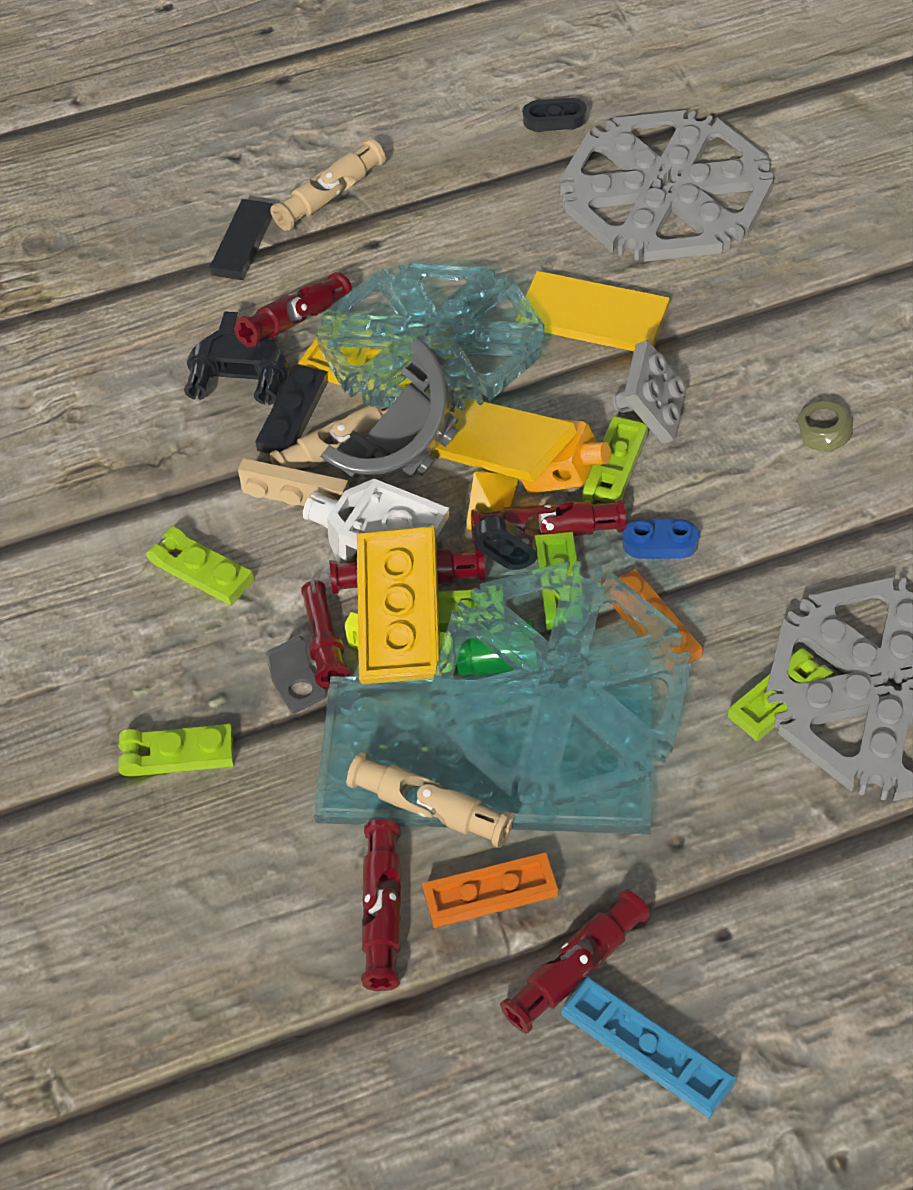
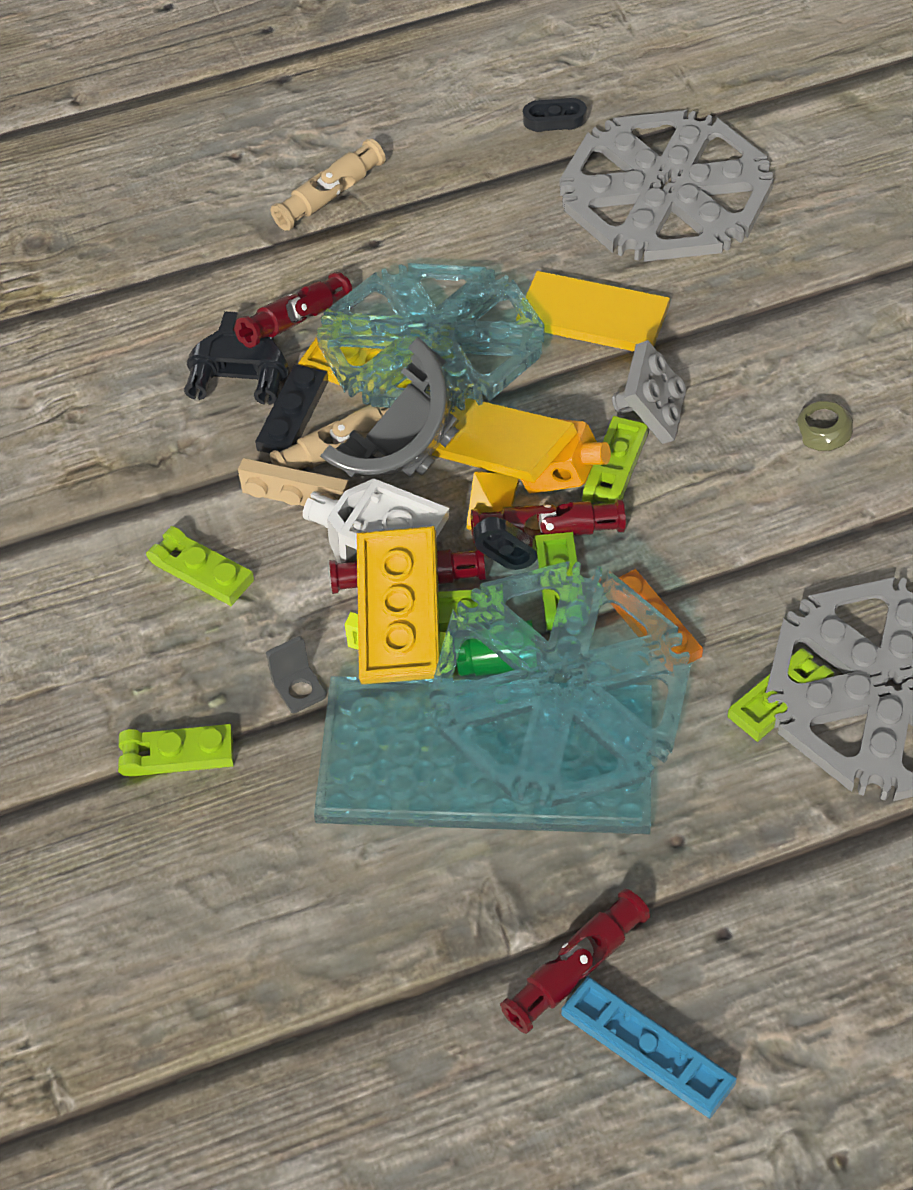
black tile [210,199,273,280] -> none
dark red pin [301,580,350,689] -> none
tan piece [346,752,514,848] -> none
dark red piece [361,819,401,991] -> none
orange plate [422,852,558,929] -> none
blue plate [622,519,699,559] -> none

